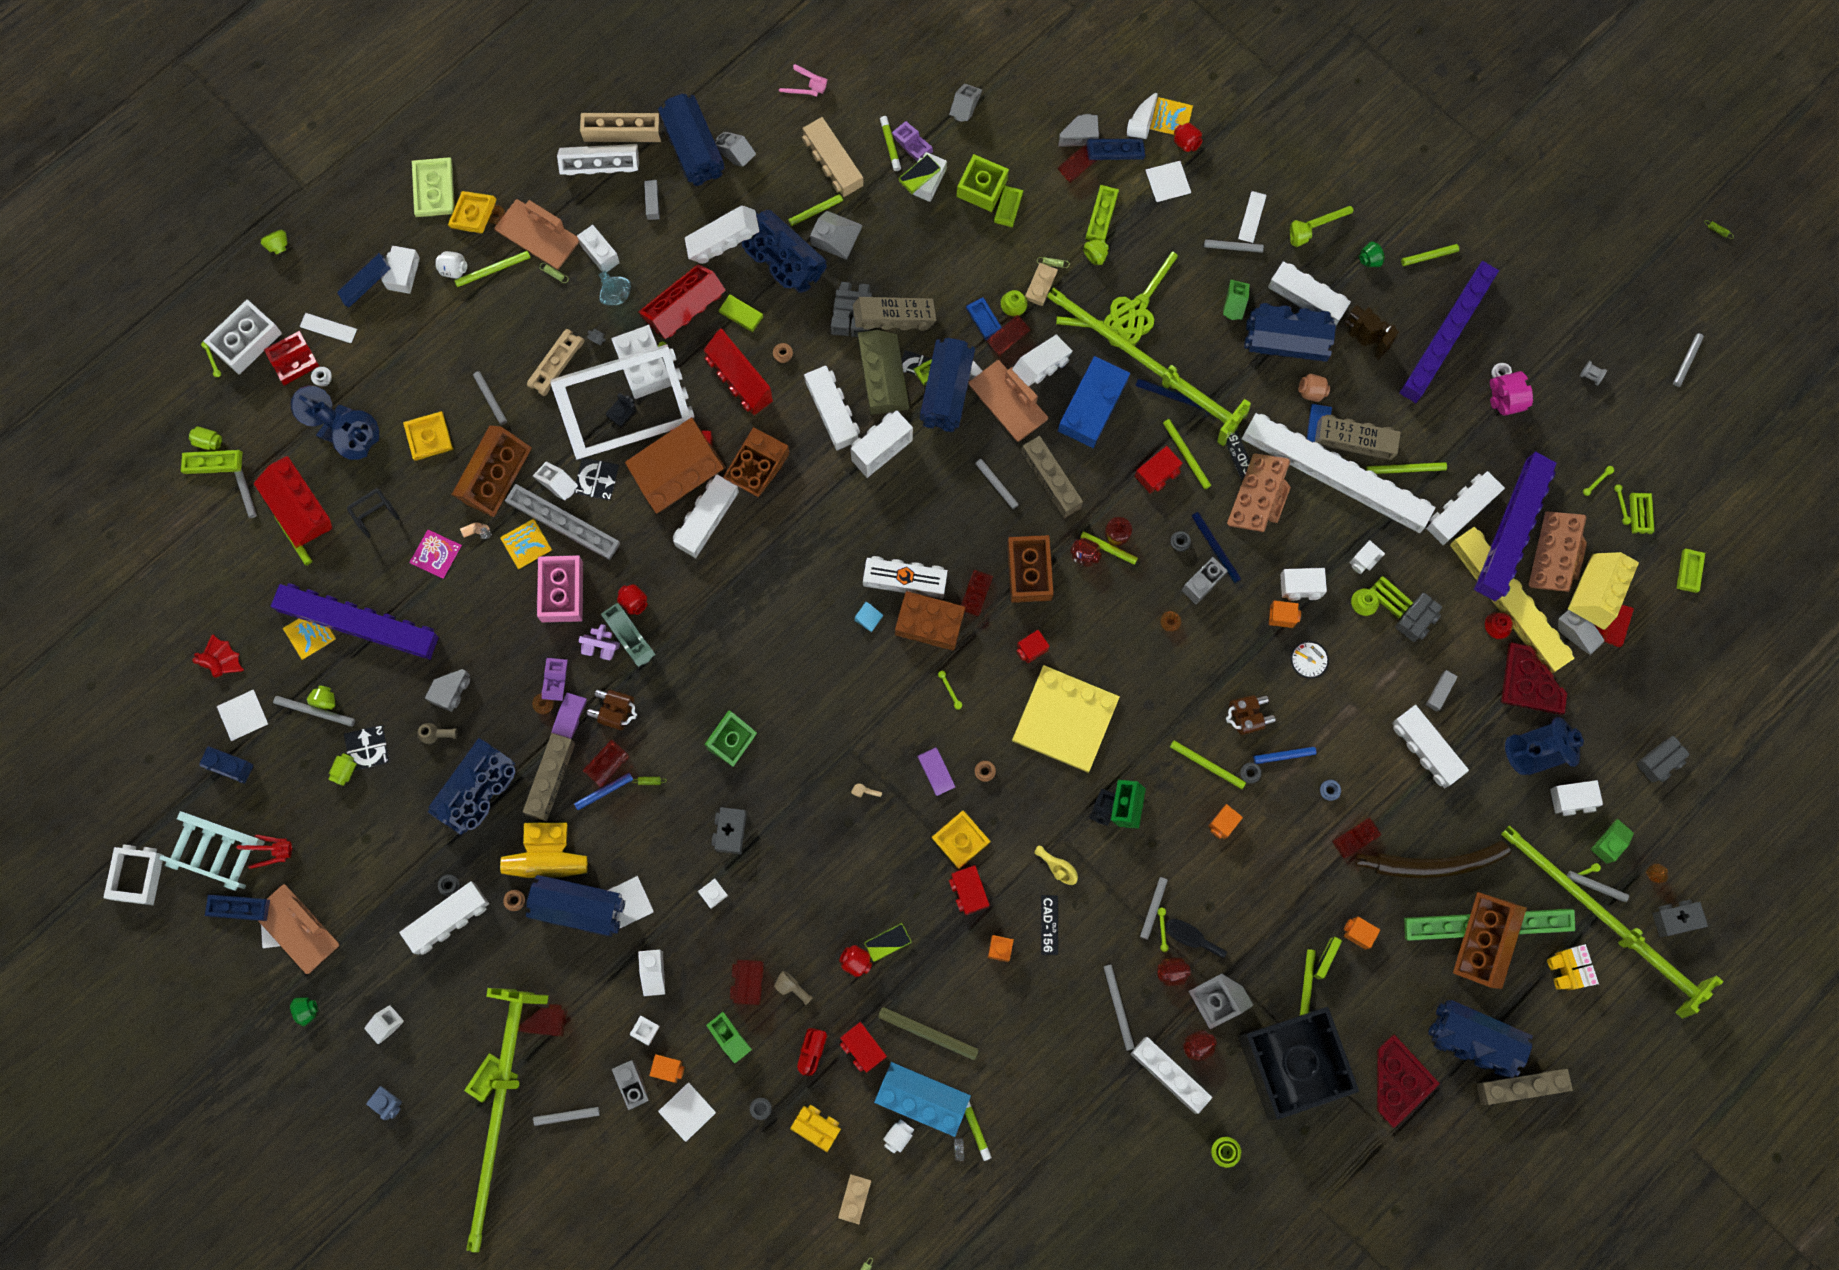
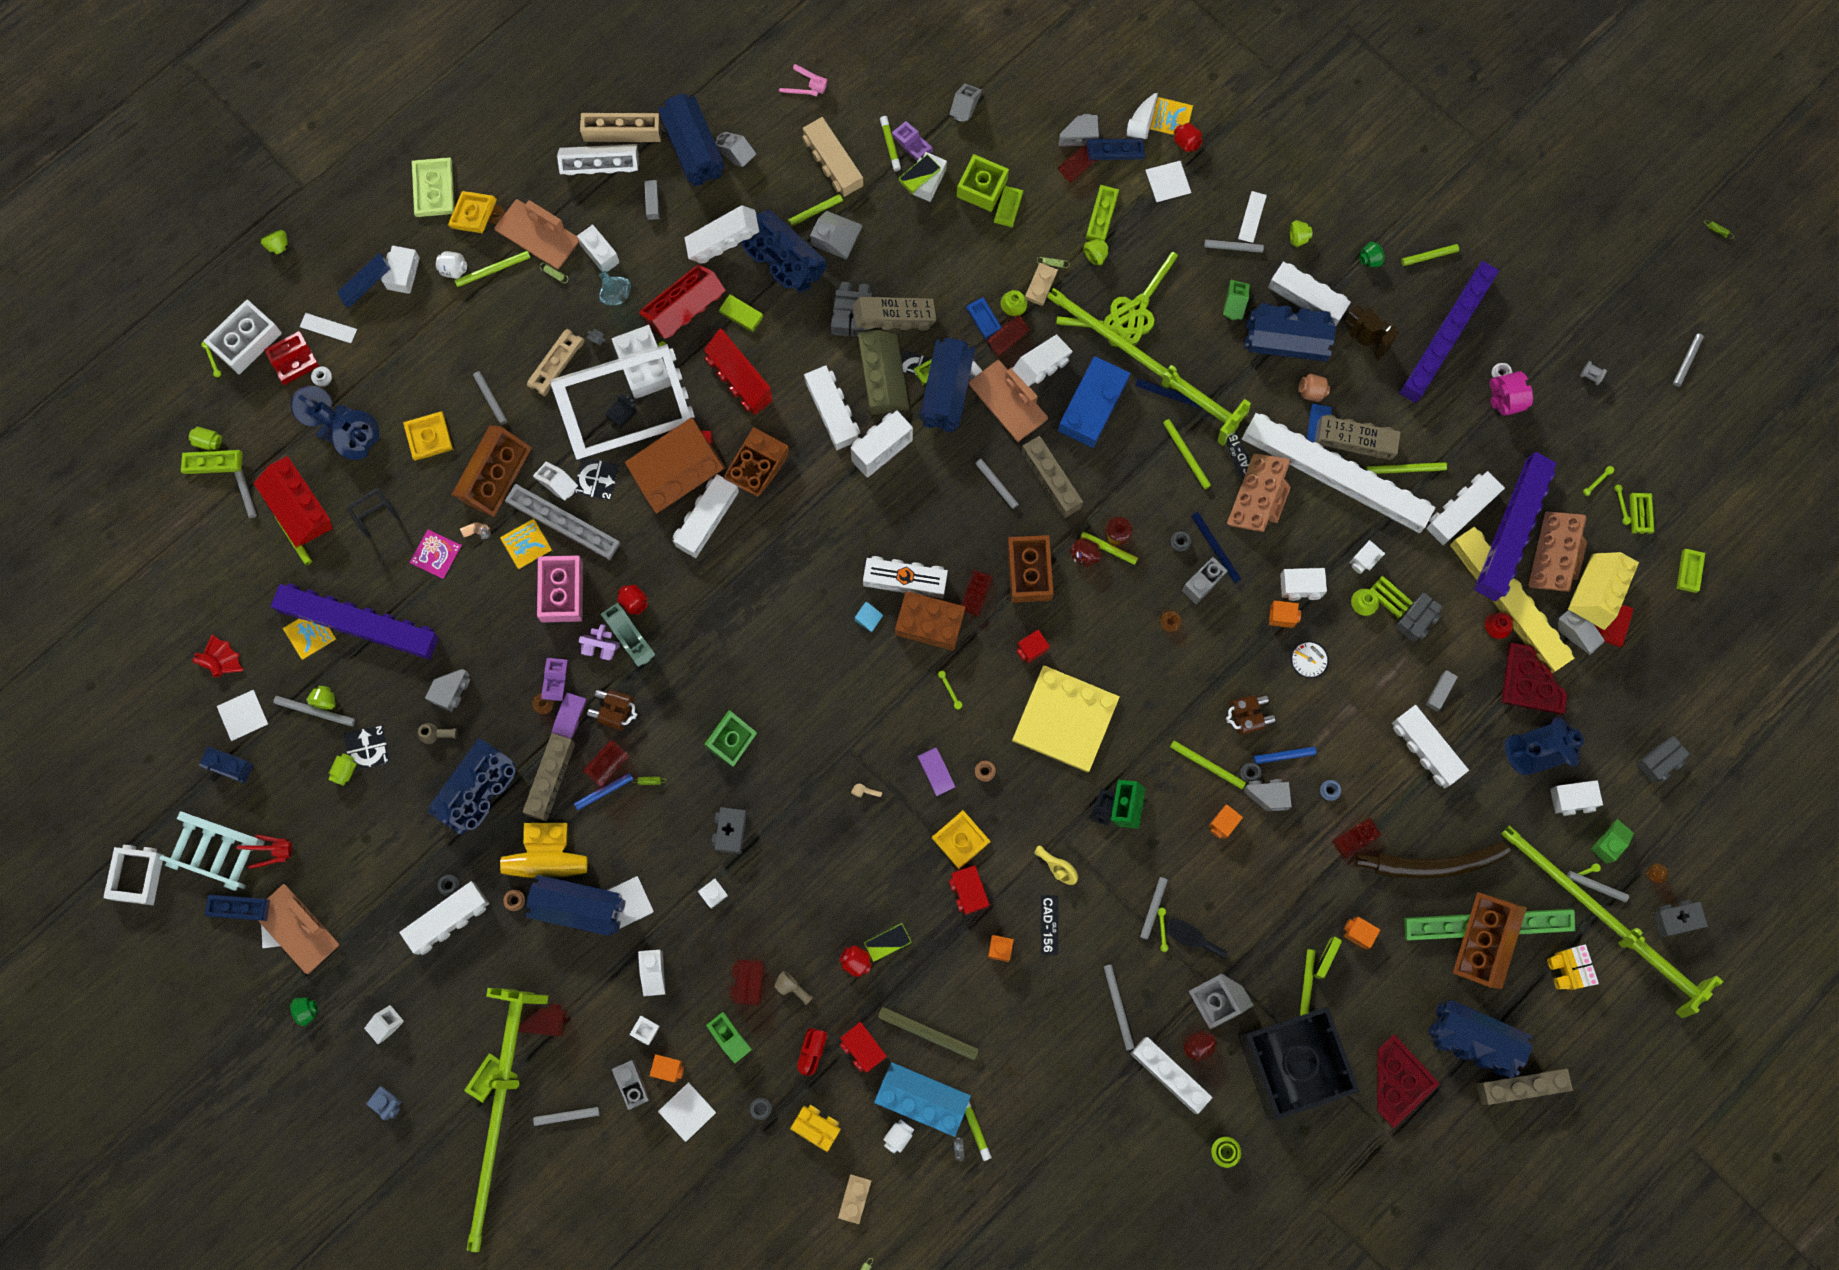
medium nougat plate [773,343,793,363] -> none
red brick [1135,446,1183,494] -> none
clear red head [1157,957,1191,986] -> none
lime piece [1306,206,1353,229] -> none
none -> light grey slope [1244,779,1292,811]

